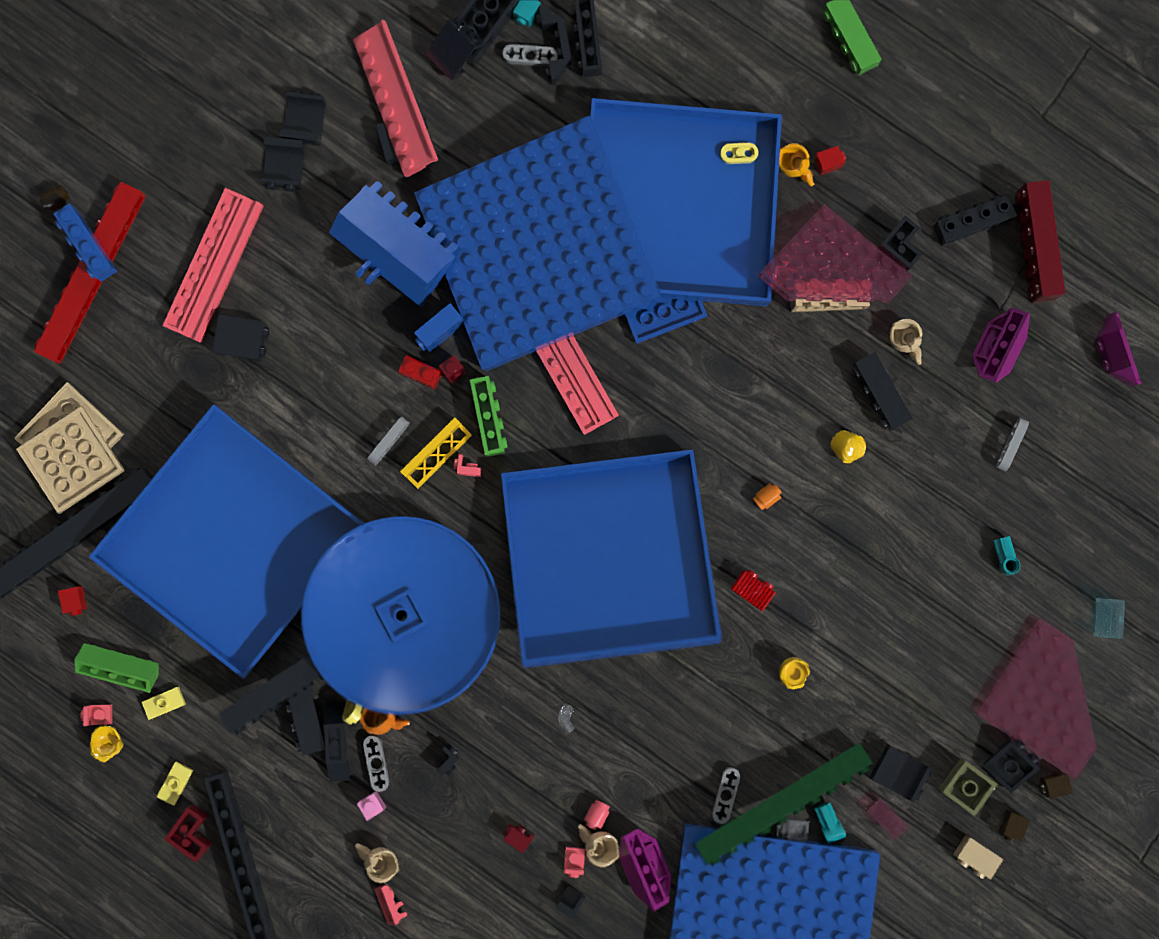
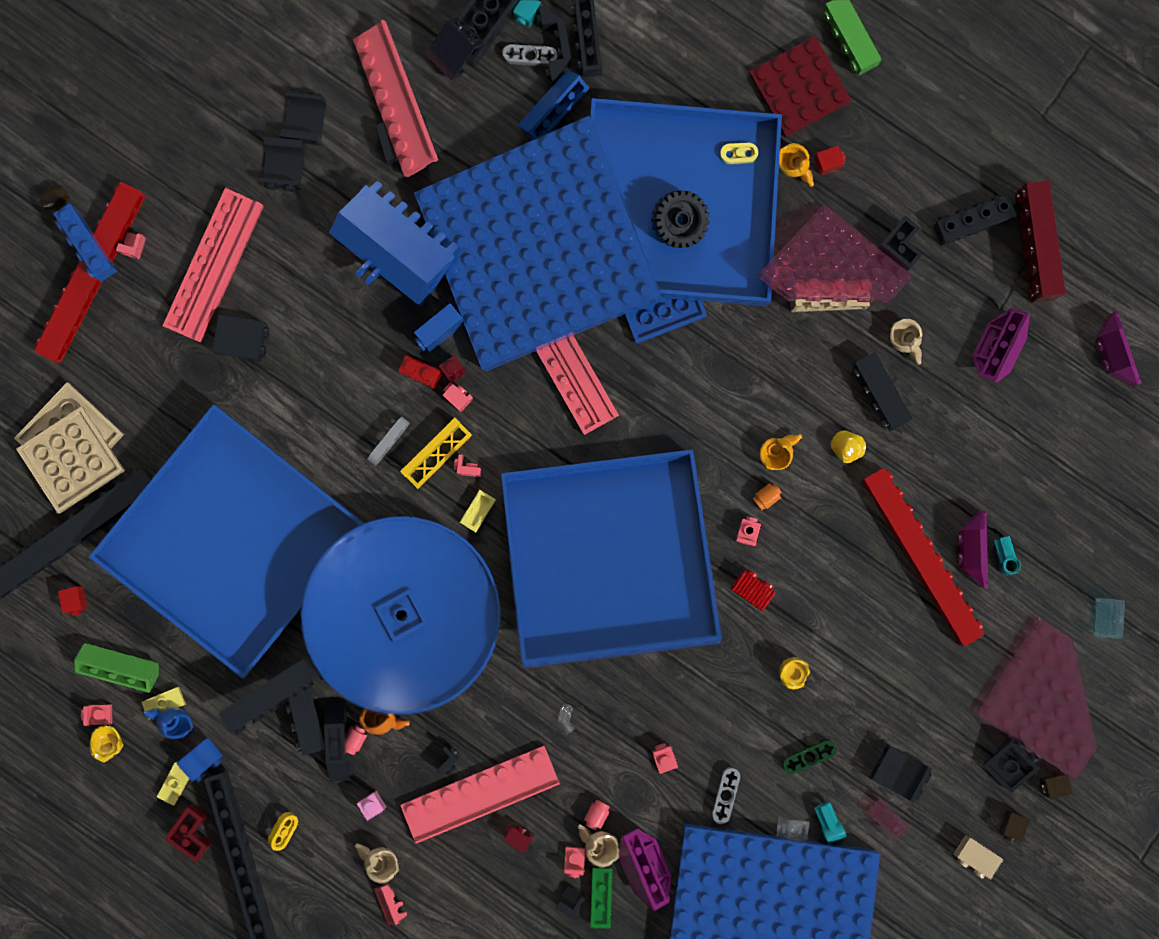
light yellow plate [342,699,362,724] -> none
light grey beam [363,735,390,792] -> none
bright green brick [470,376,508,457] -> none
dark green brick [693,743,872,867] -> none
olive brick [938,758,998,816] -> none
light grey beam [996,418,1029,472] -> none
none -> coral panel [116,232,146,259]
none -> blue hair [143,708,193,739]
none -> blue brick [177,738,223,782]
none -> yellow plate [268,812,298,851]
none -> coral brick [345,724,368,755]
none -> coral plate [400,745,560,844]
none -> coral brick [443,382,474,412]
none -> light yellow plate [460,490,496,532]
none -> blue brick [517,70,589,141]
none -> green plate [591,867,612,928]
none -> black wheel [651,190,710,248]
none -> coral bracket [652,743,678,774]
none -> coral brick [735,516,761,547]
none -> dark red plate [749,36,852,138]
none -> light orange hair [760,434,802,470]
none -> dark green beam [782,740,837,774]
none -> red brick [861,468,984,647]
none -> magenta wedge [957,511,988,588]

